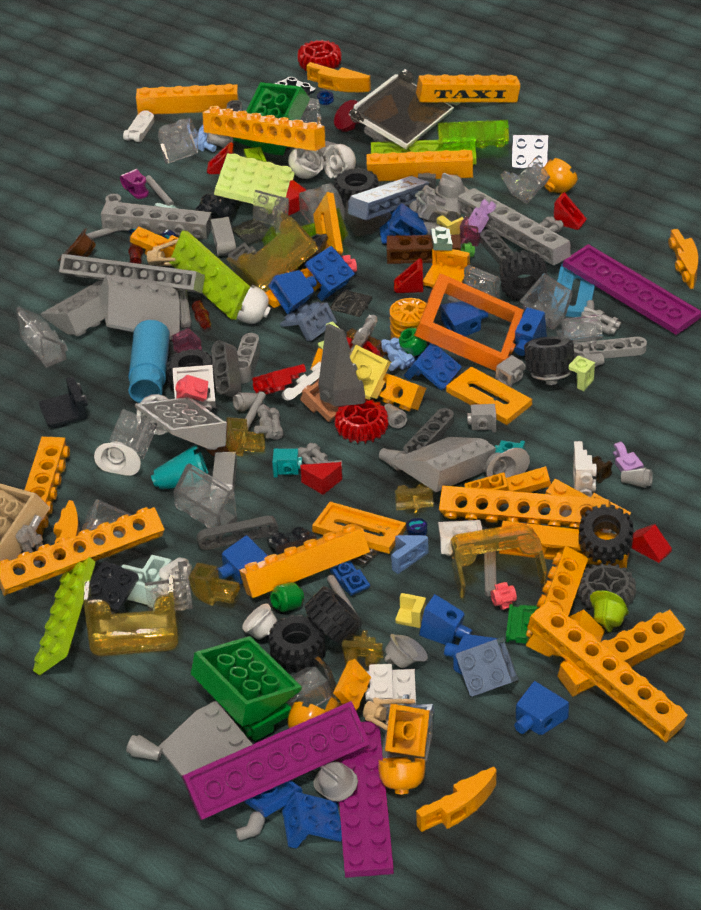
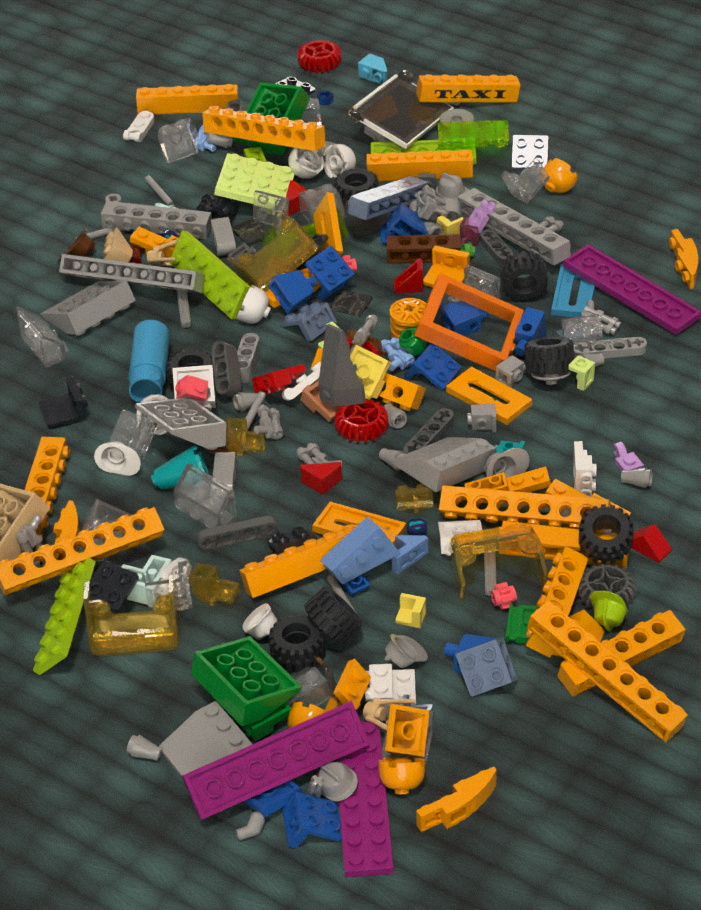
light grey slope [99,274,180,341] -> none
magenta piece [120,169,149,199] -> none
clear pink panel [172,328,202,353] -> none
clear red axle [192,301,212,329] -> none
red slope [207,142,234,174] -> none
blue torso [216,535,267,584] -> none
green head [270,582,304,612] -> none
teal brick [272,449,303,477] -> none
light orange slope [307,62,371,92] -> none
dark red tile [334,100,364,132] -> none
clear yellow hips [342,630,384,667] -> none
blue torso [419,594,473,645] -> none
sand green plate [430,227,452,251] -> none
blue torso [514,681,569,735] -> none
clear slope [520,273,573,330] -> none
red slope [554,192,587,230] -> none
dark brown brick [592,456,613,483] -> none
none -> tan slope [103,228,133,262]
none -> light grey axle [307,775,324,798]
none -> medium blue wedge [320,517,400,584]
none -> medium azure slope [358,54,388,85]
none -> light grey dish [440,109,474,130]

